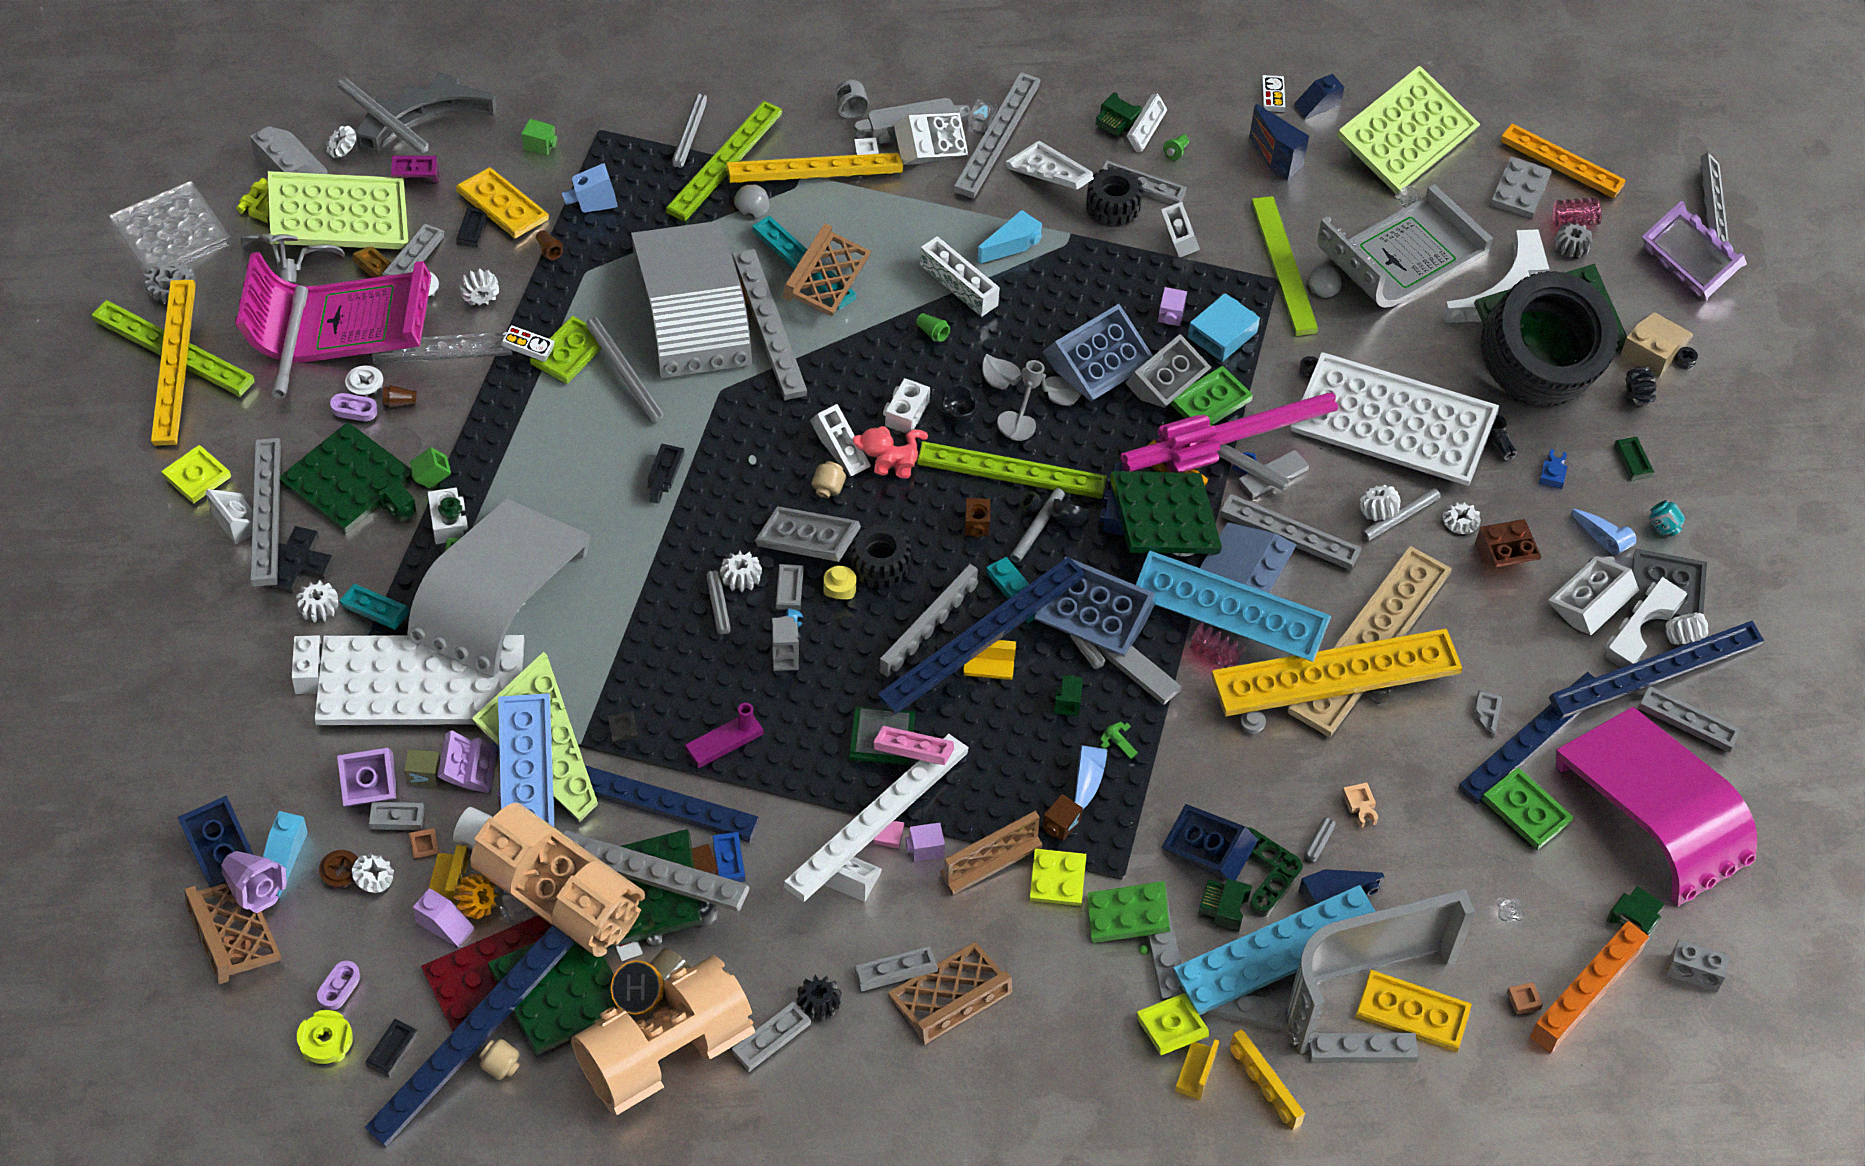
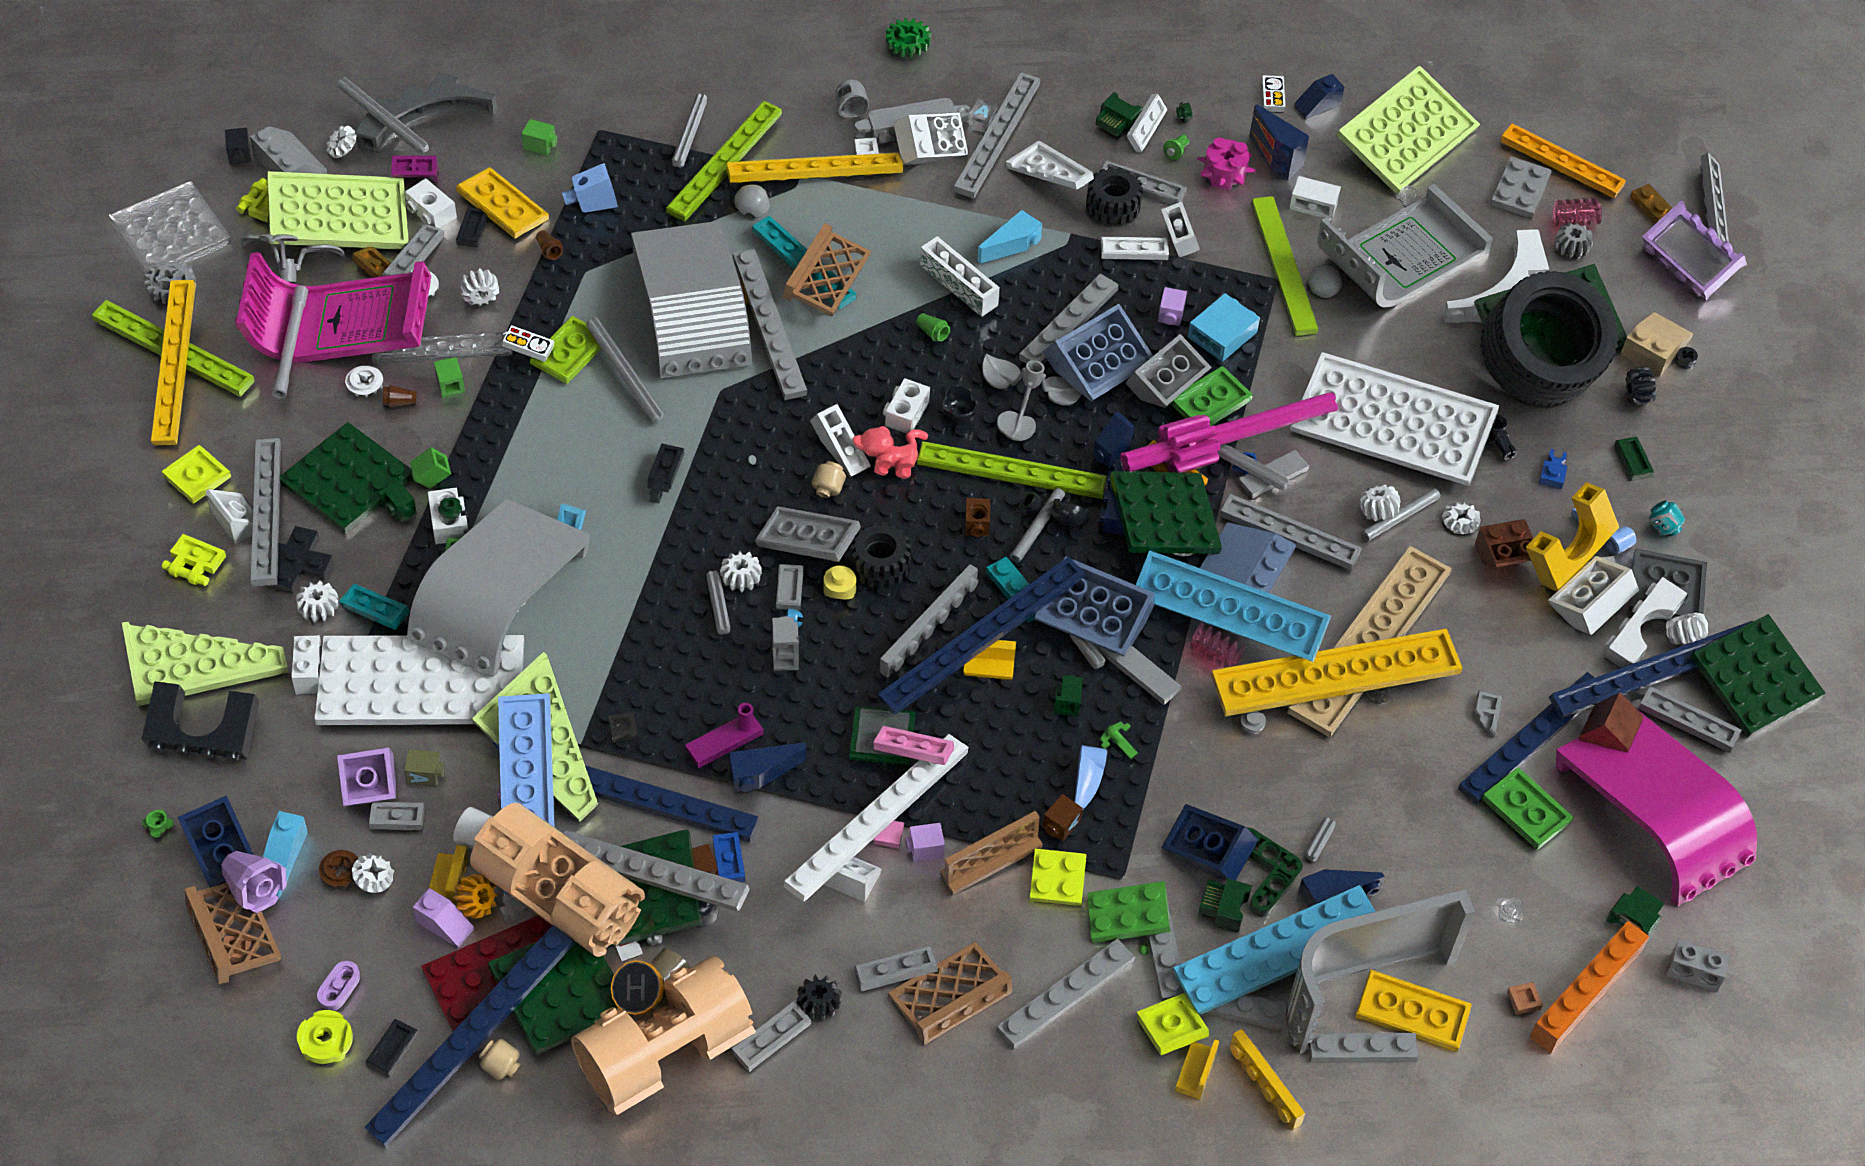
lavender plate [330,393,378,421] -> none
nougat slope [409,828,439,858] -> none
lavender slope [437,730,497,793] -> none
black bush [1300,356,1319,378] -> none
light nougat plate [1342,782,1378,828] -> none
none -> yellowish green wing [122,622,289,706]
none -> black arch [141,681,260,761]
none -> bright green plate [142,809,174,838]
none -> neon yellow plate [162,534,226,586]
none -> black brick [225,127,252,164]
none -> white brick [405,179,457,229]
none -> bright green brick [434,357,465,397]
none -> medium azure plate [557,504,586,530]
none -> dark blue slope [729,742,806,792]
none -> green gear [885,18,931,57]
none -> light grey plate [996,939,1135,1050]
none -> light grey plate [1019,274,1119,365]
none -> dark blue slope [1093,412,1134,469]
none -> white tile [1101,237,1169,260]
none -> dark green plate [1176,102,1193,123]
none -> dark pink brick [1197,137,1255,189]
none -> white brick [1289,176,1341,220]
none -> yellow arch [1526,482,1619,592]
none -> copper slope [1579,692,1643,753]
none -> pearl gold plate [1630,184,1672,224]
none -> dark green plate [1691,614,1826,737]

